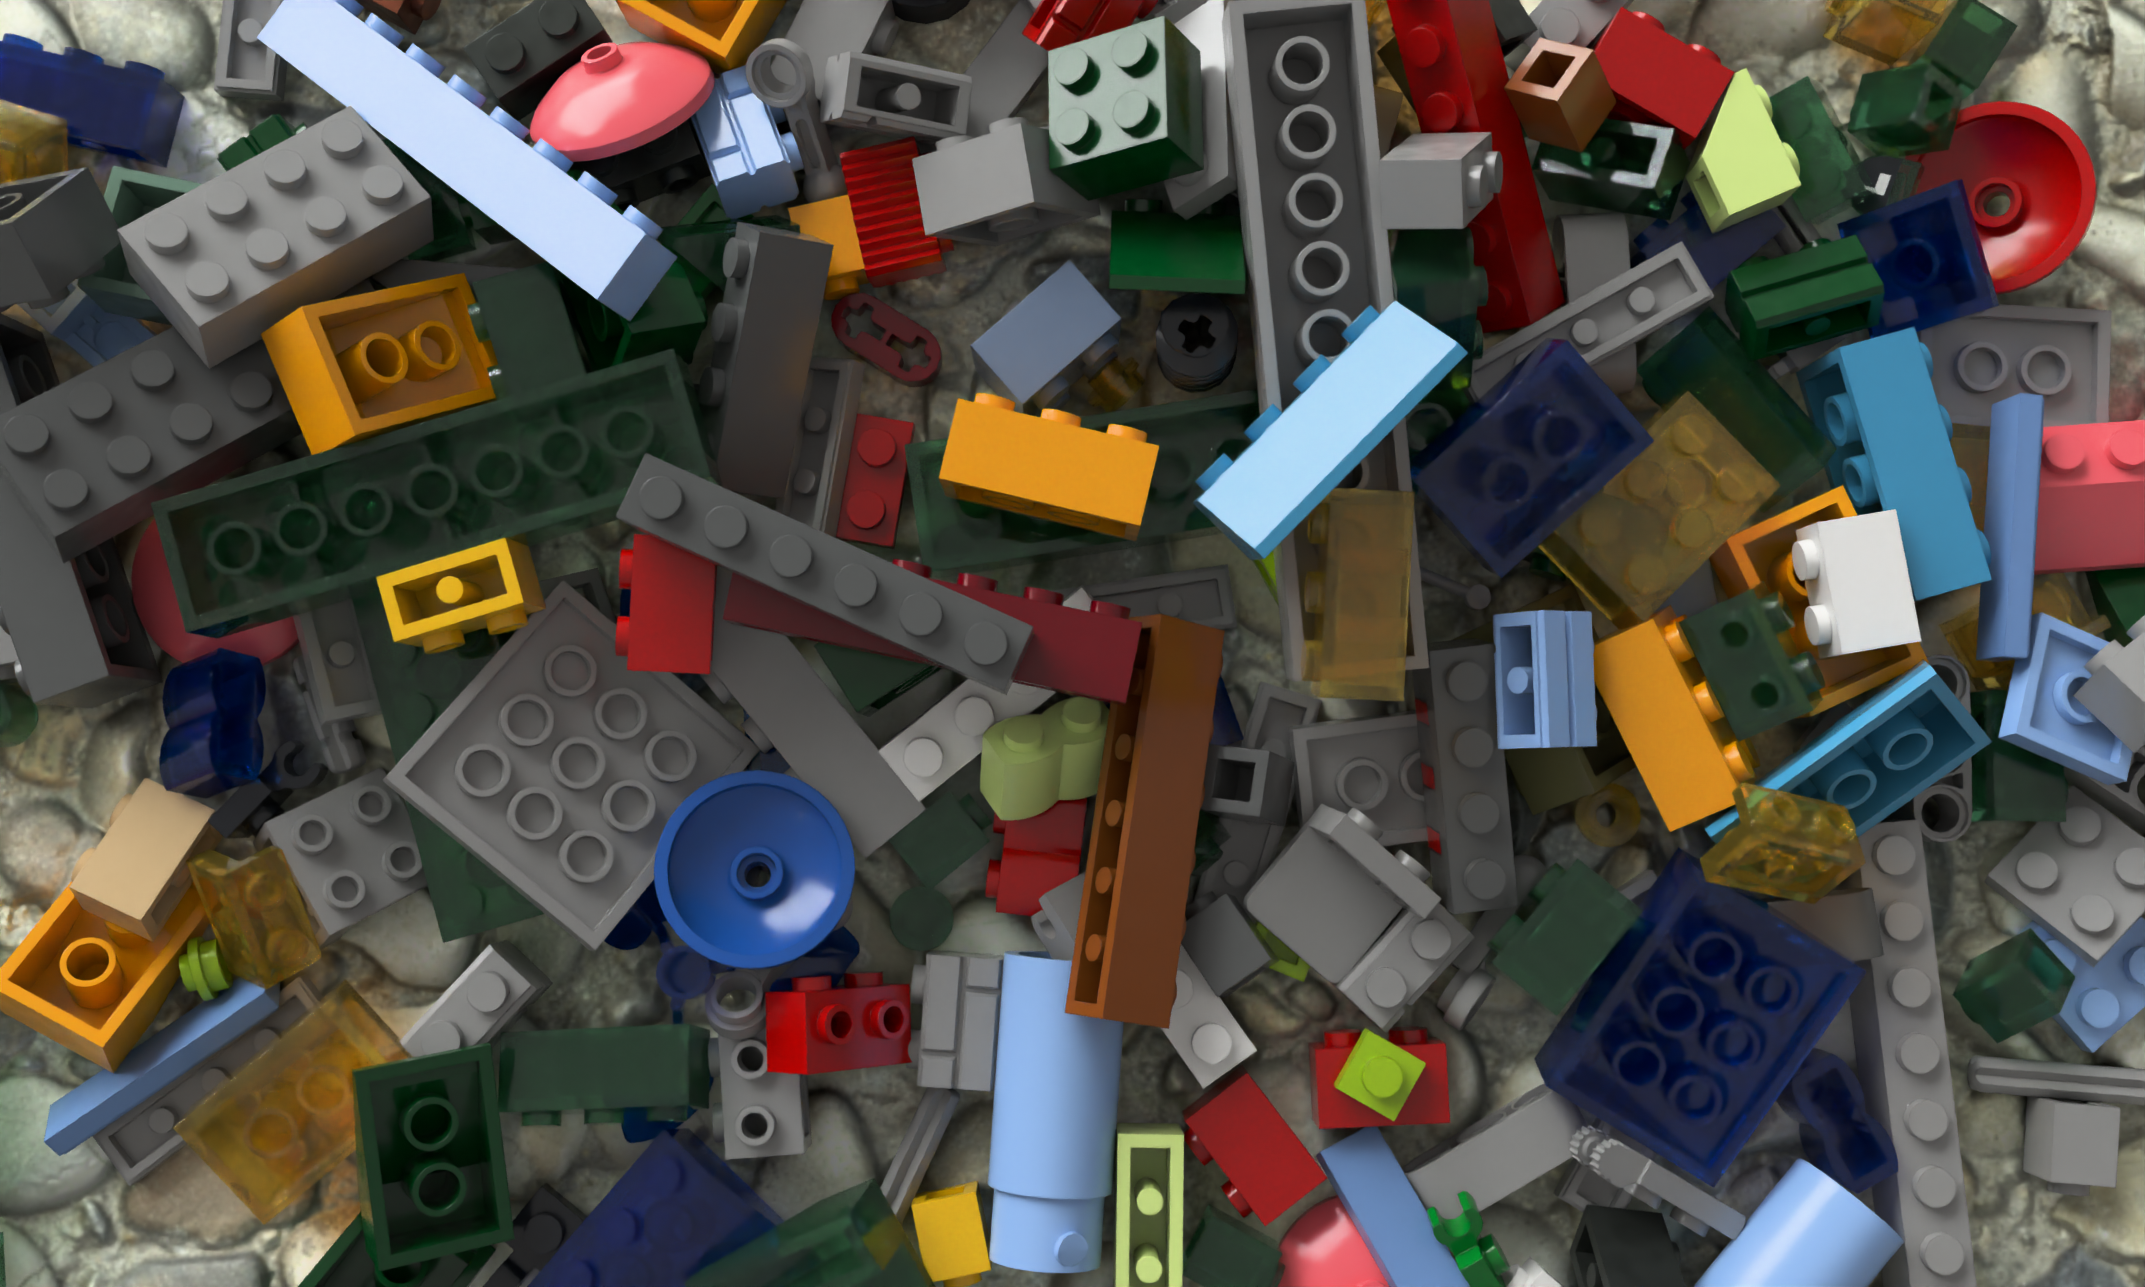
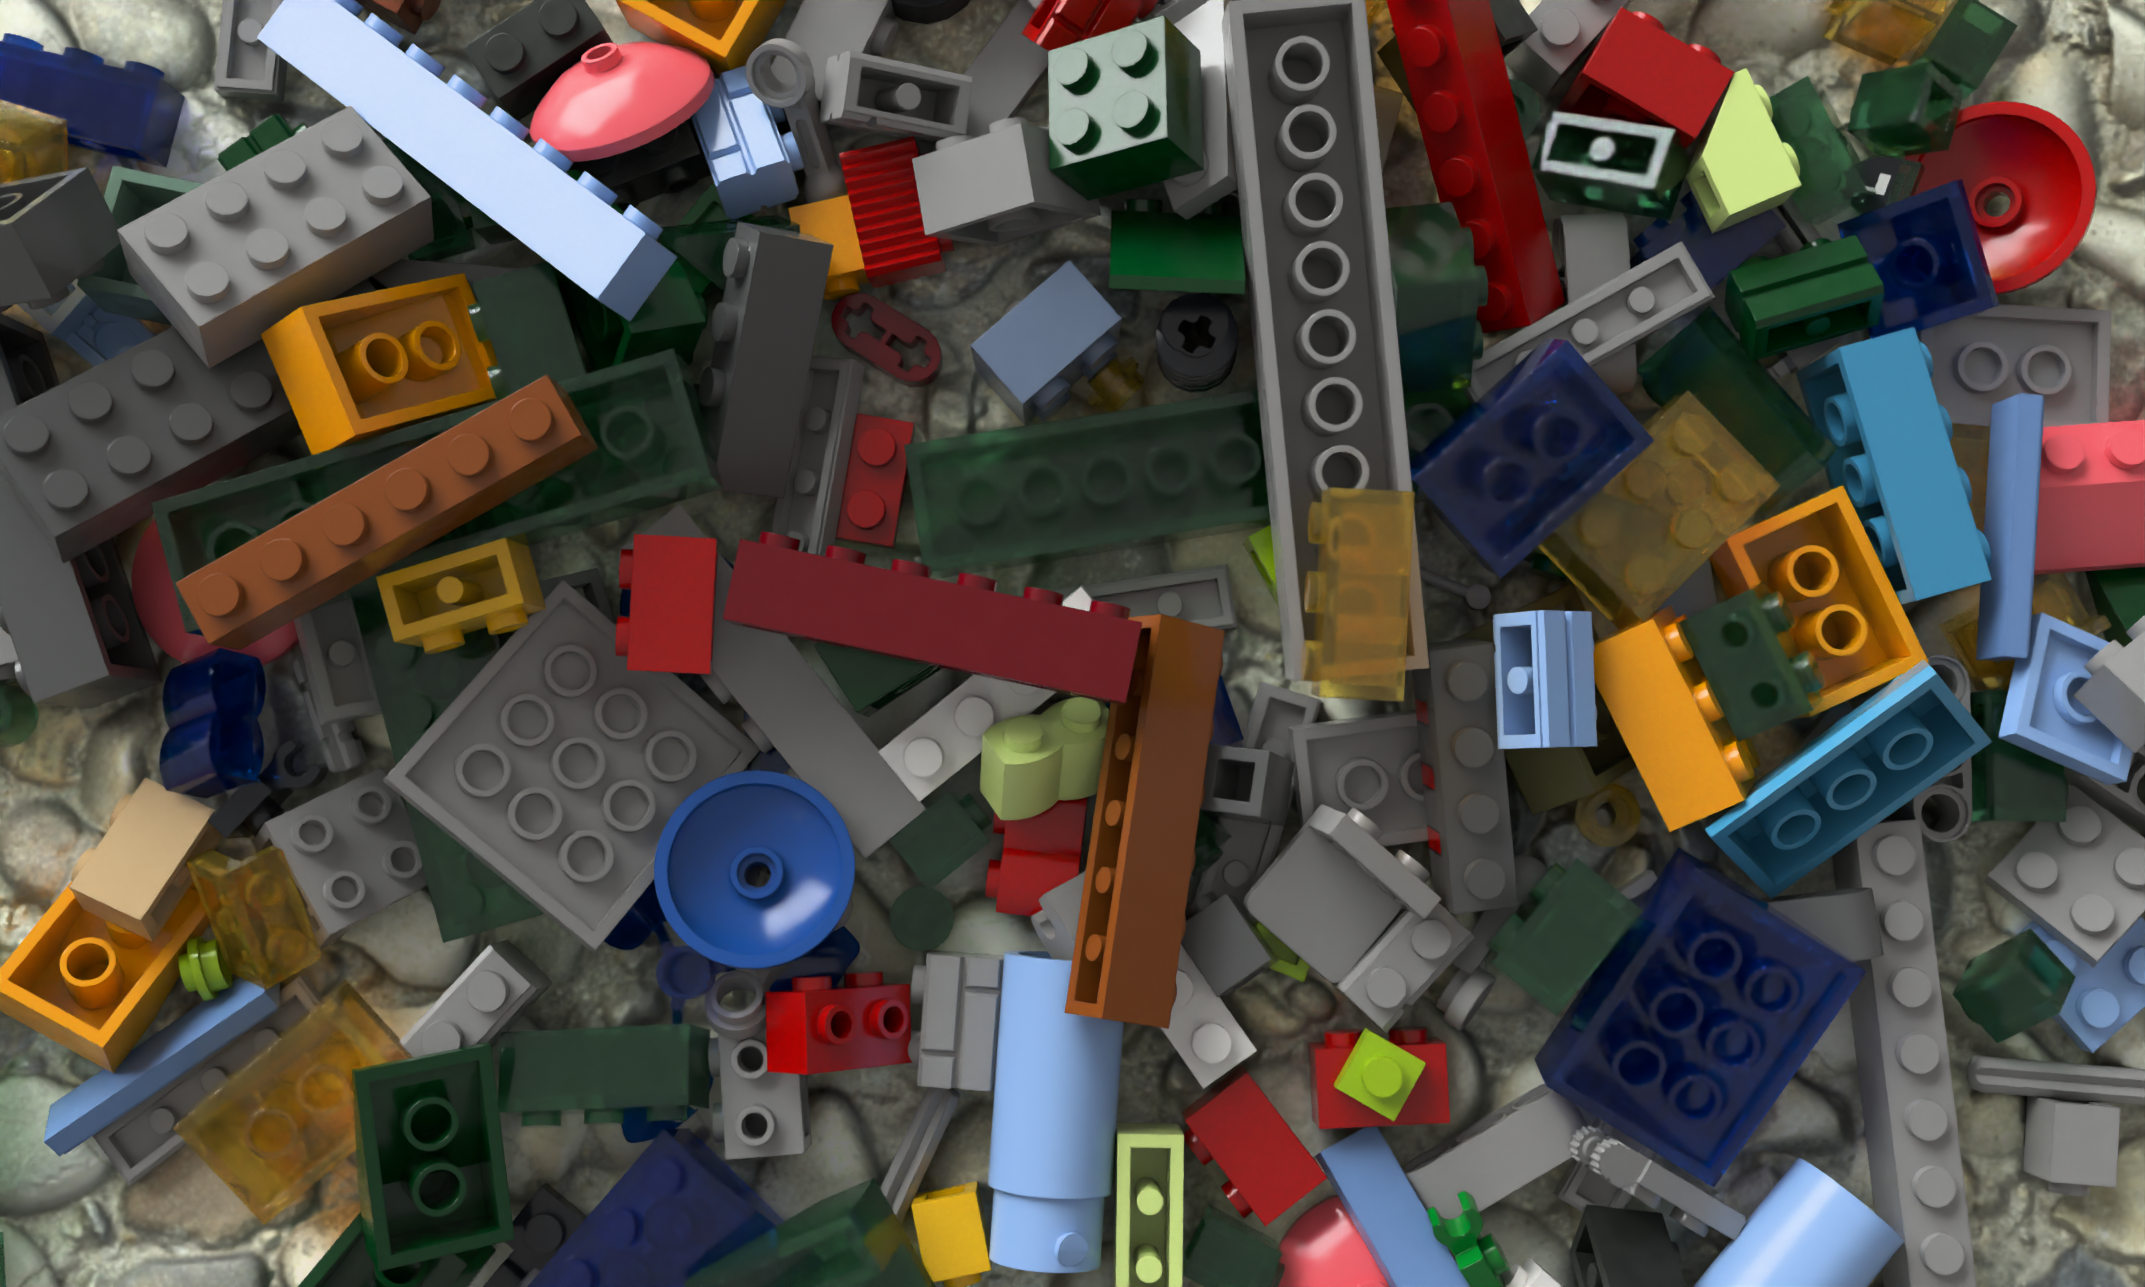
dark grey brick [616,453,1035,695] -> none
light orange brick [939,393,1159,541] -> none
slope [1193,301,1468,560] -> none
light grey brick [1379,132,1503,229] -> none
dark orange brick [1504,38,1617,152] -> none
clear yellow bracket [1700,782,1866,904] -> none
clear blue brick [1767,1045,1898,1194] -> none
white brick [1792,509,1922,659] -> none
none -> dark orange brick [175,374,598,650]

